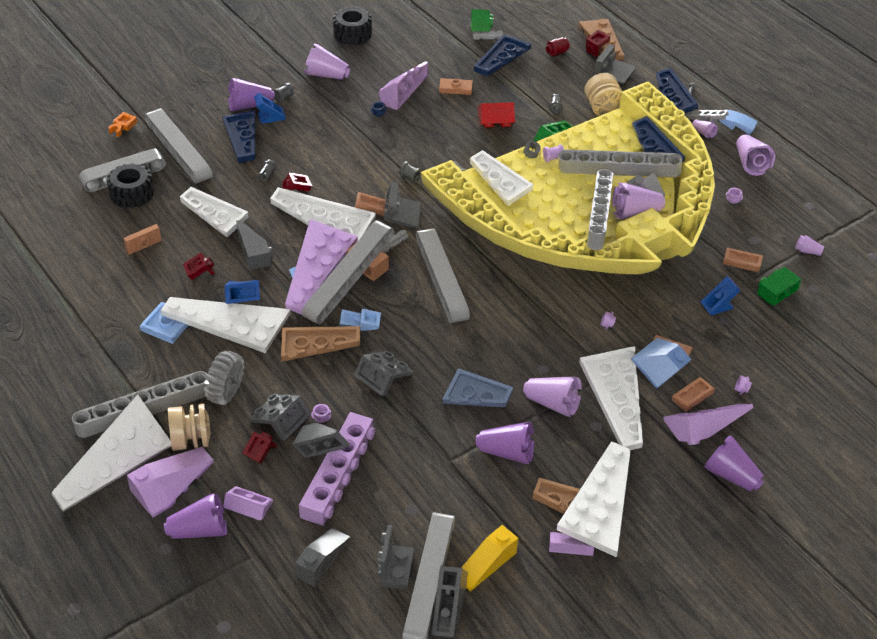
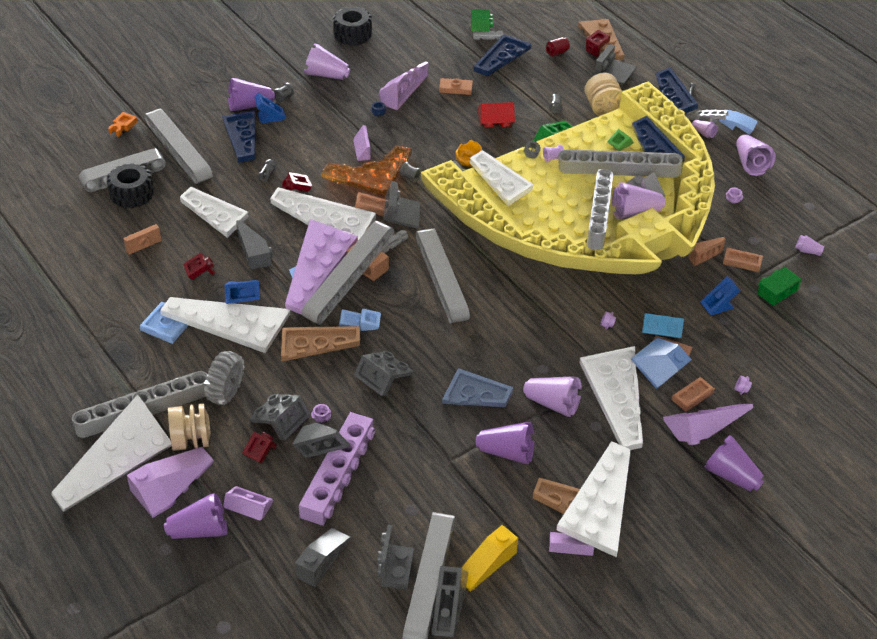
none -> clear orange plate [321,145,412,196]
none -> lavender slope [353,125,370,161]
none -> light orange hair [455,140,482,167]
none -> bright green slope [607,129,634,151]
none -> dark azure brick [642,313,684,338]
none -> nougat slope [688,237,726,266]

